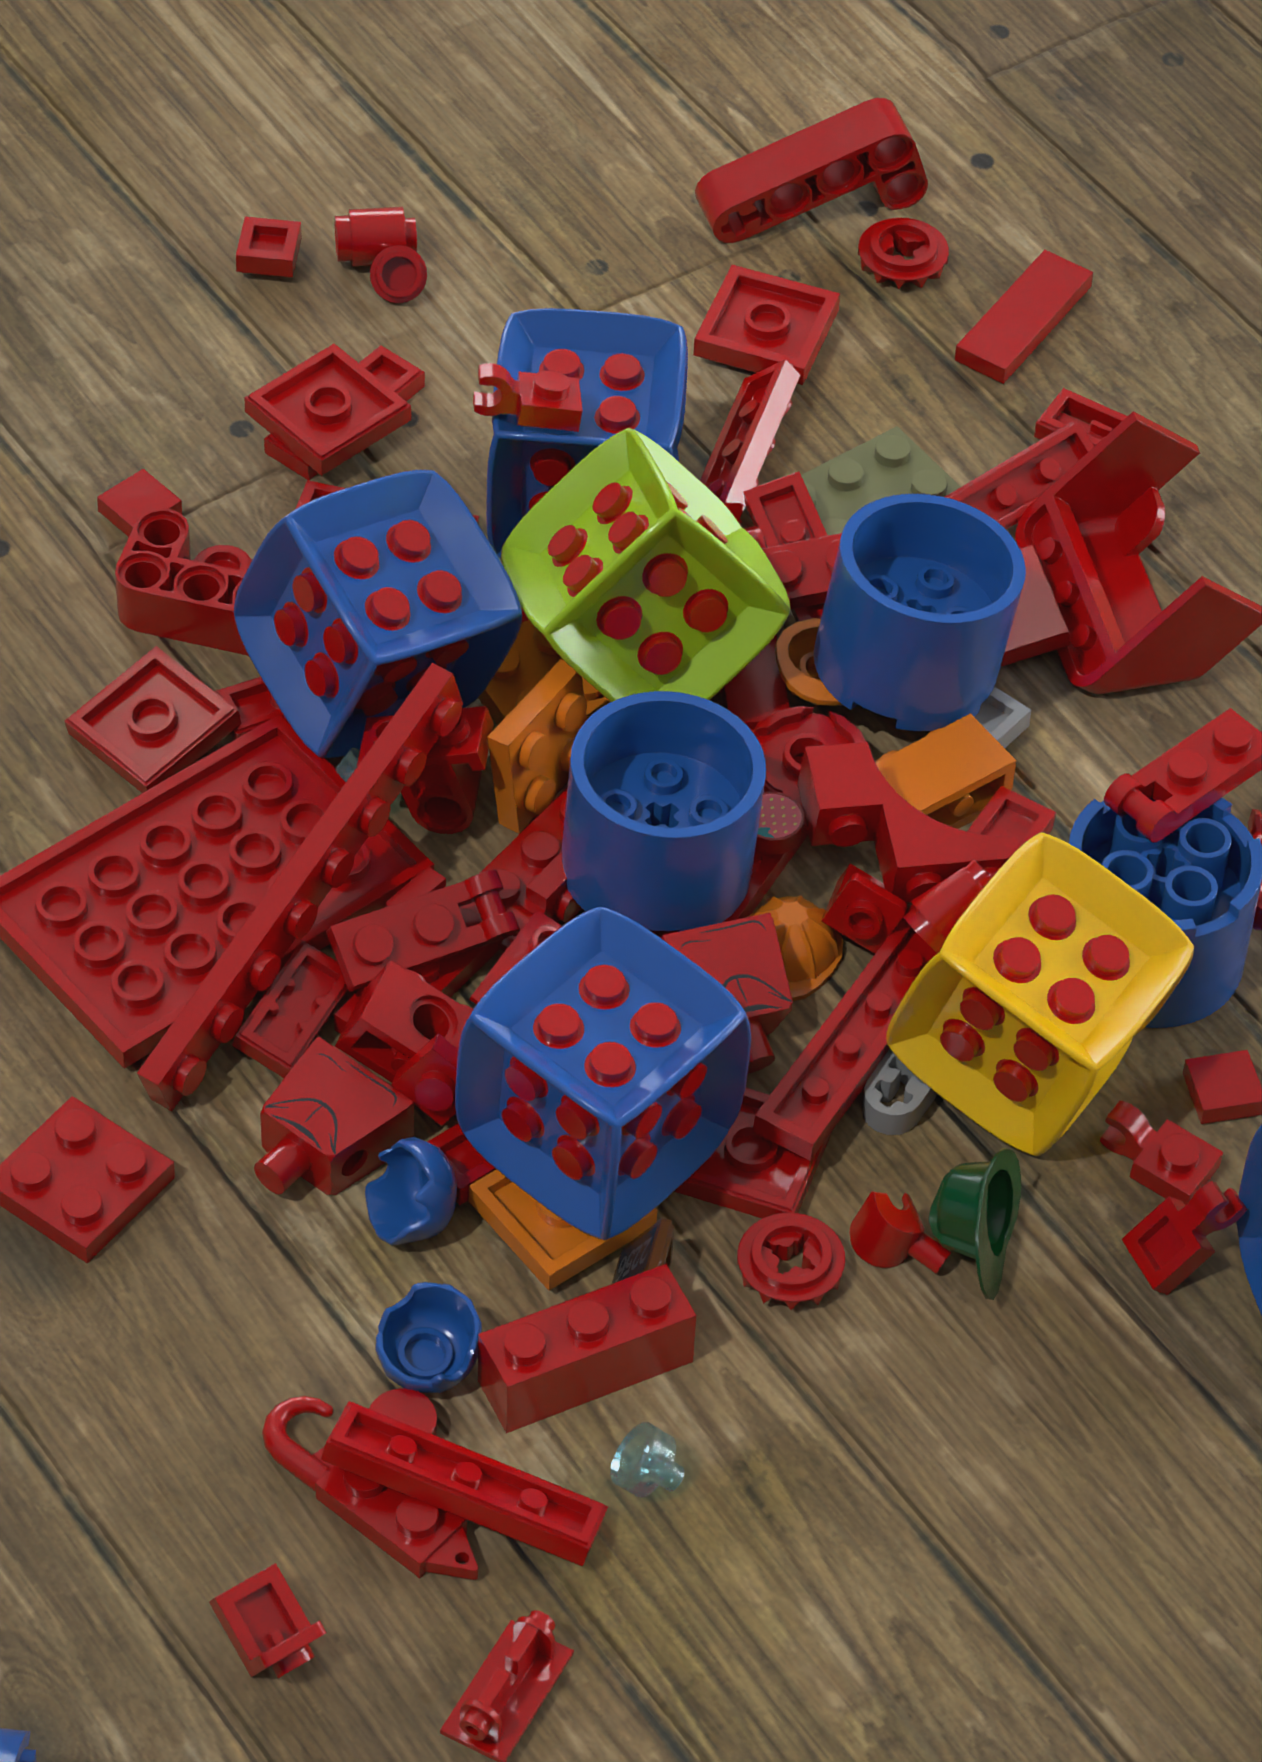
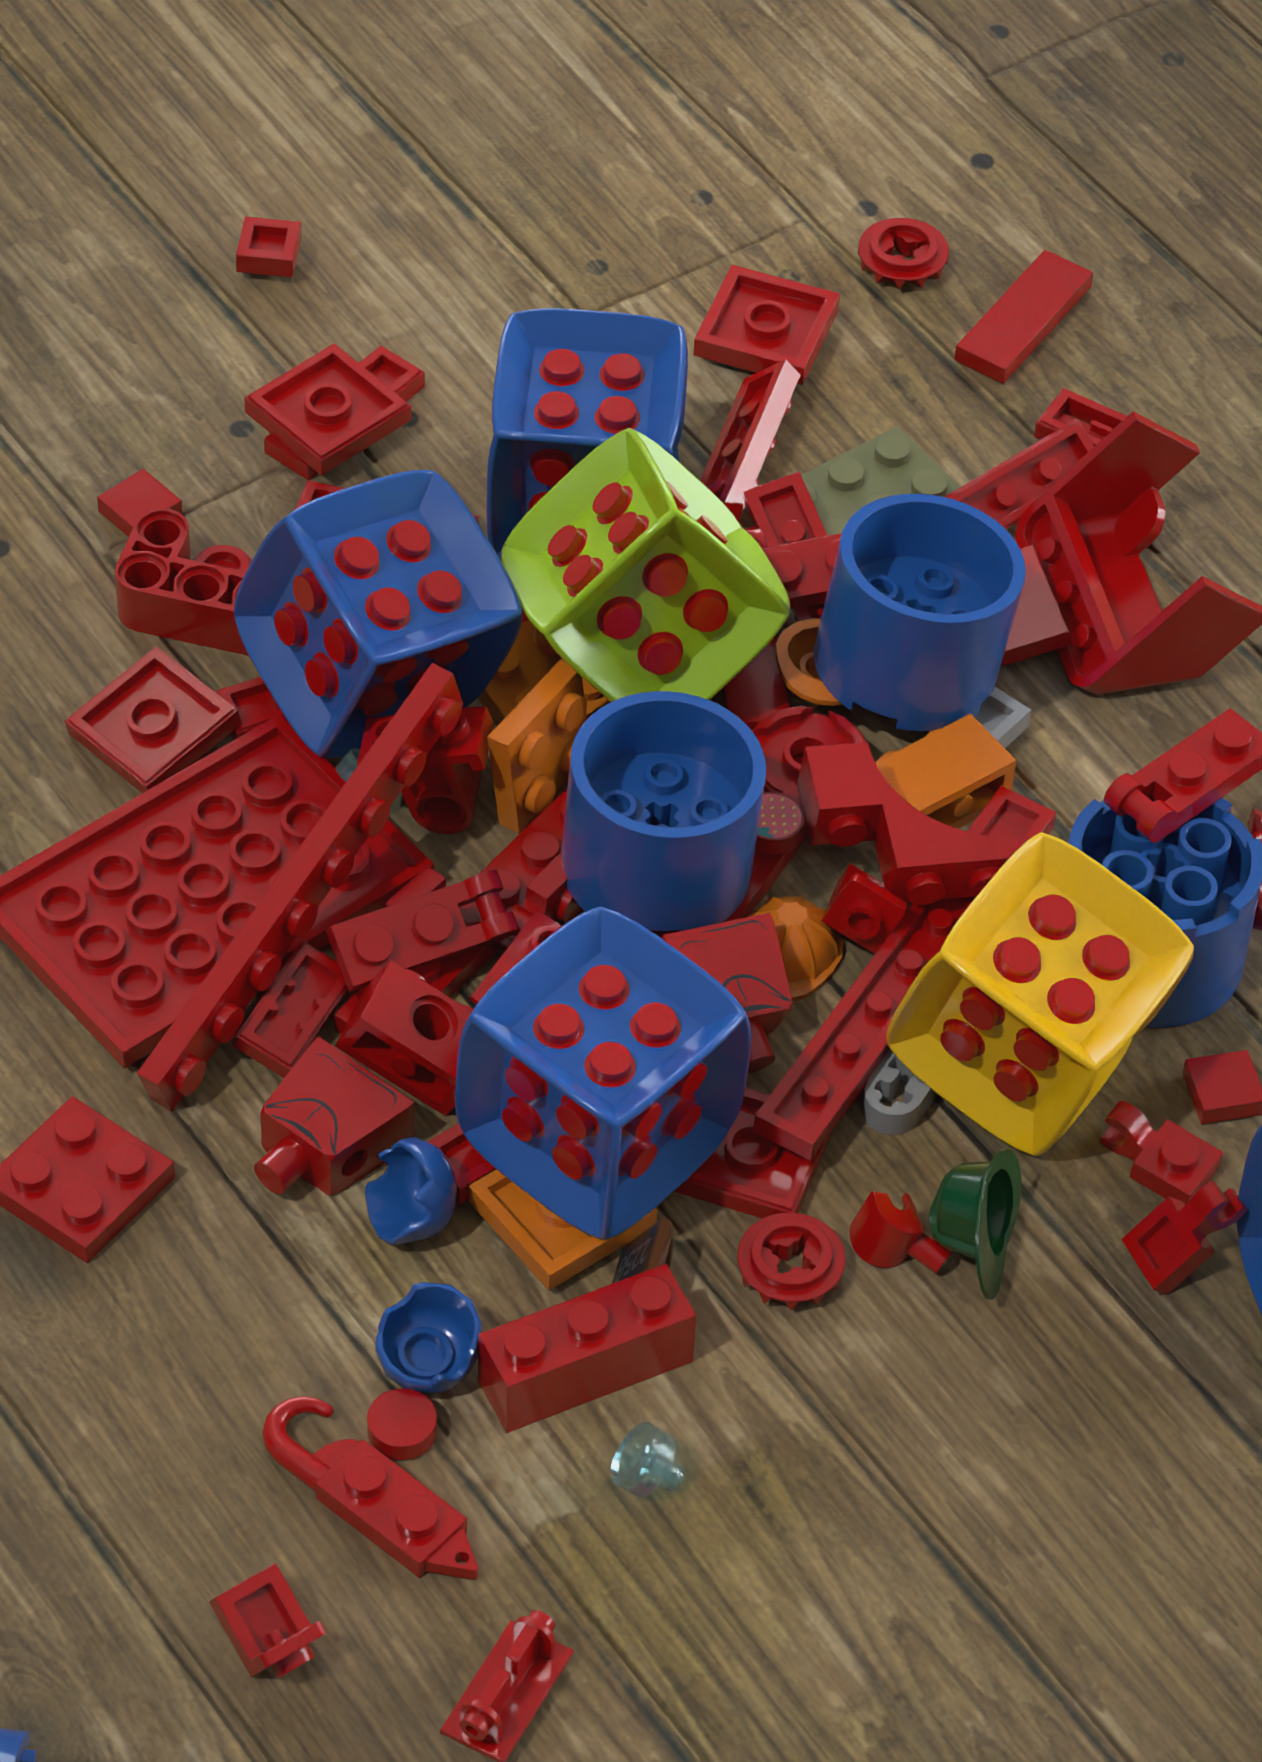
red tile [321,1401,608,1566] -> none
red brick [334,207,417,267] -> none
red plate [370,245,427,303] -> none
red plate [391,1033,458,1126] -> none
red plate [473,363,583,432] -> none
red beam [695,98,928,243] -> none
red cone [904,859,992,953] -> none

